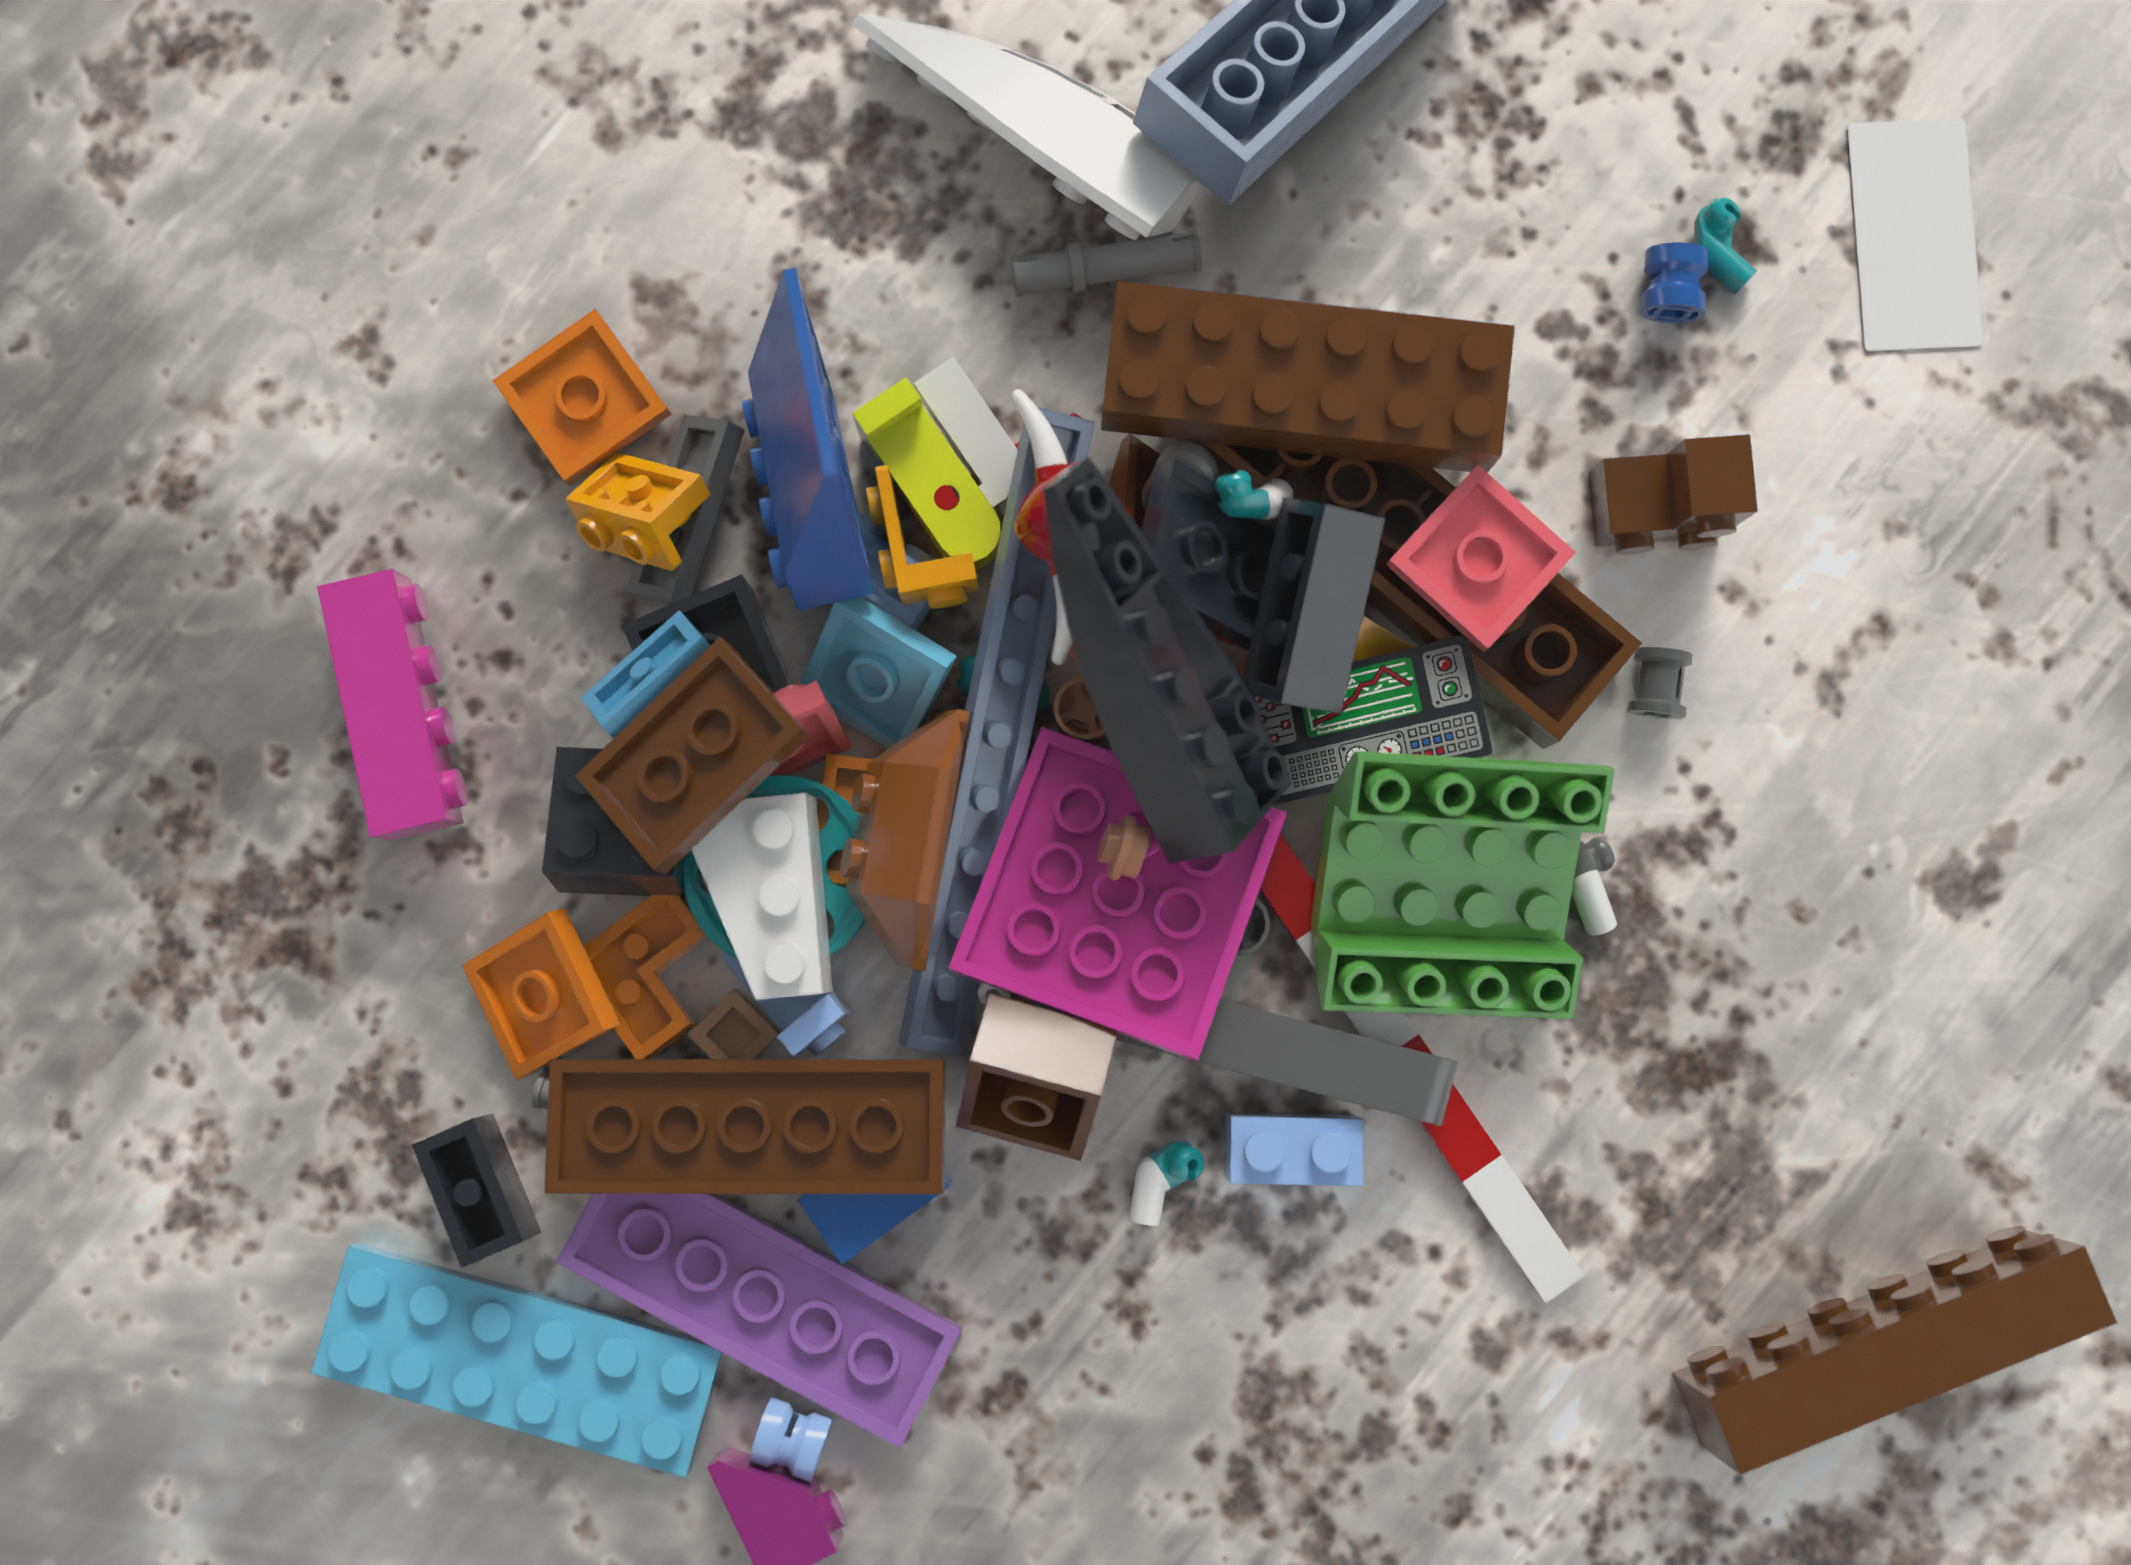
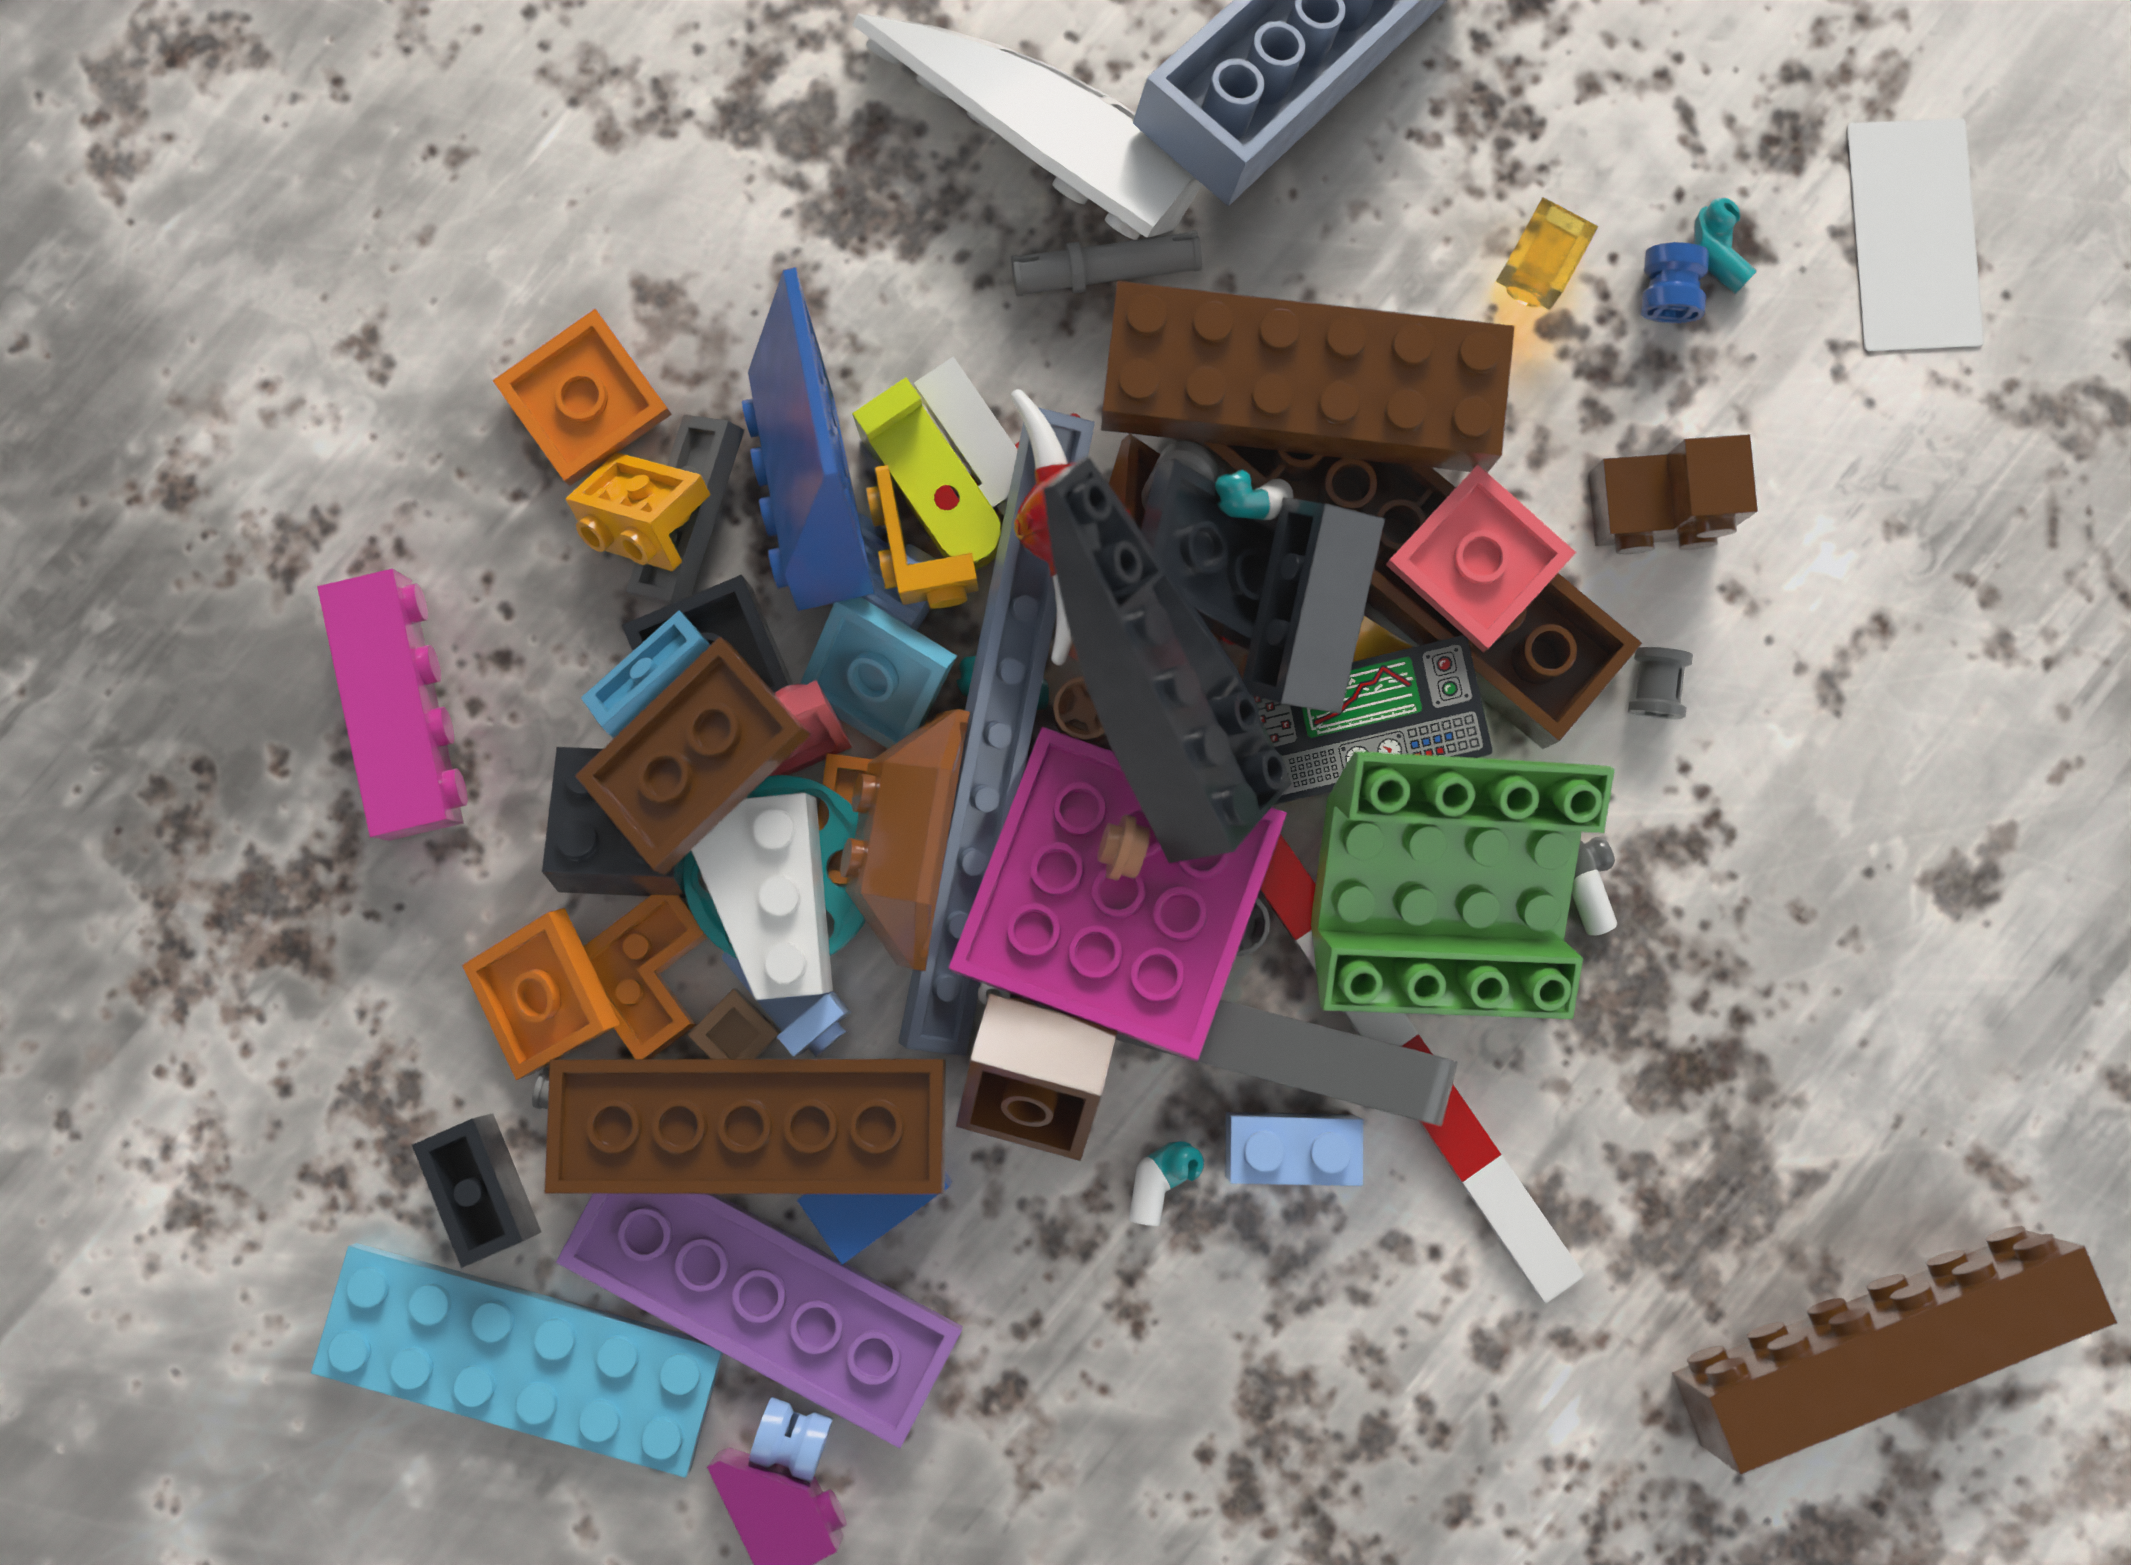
none -> clear yellow brick [1495,197,1599,310]

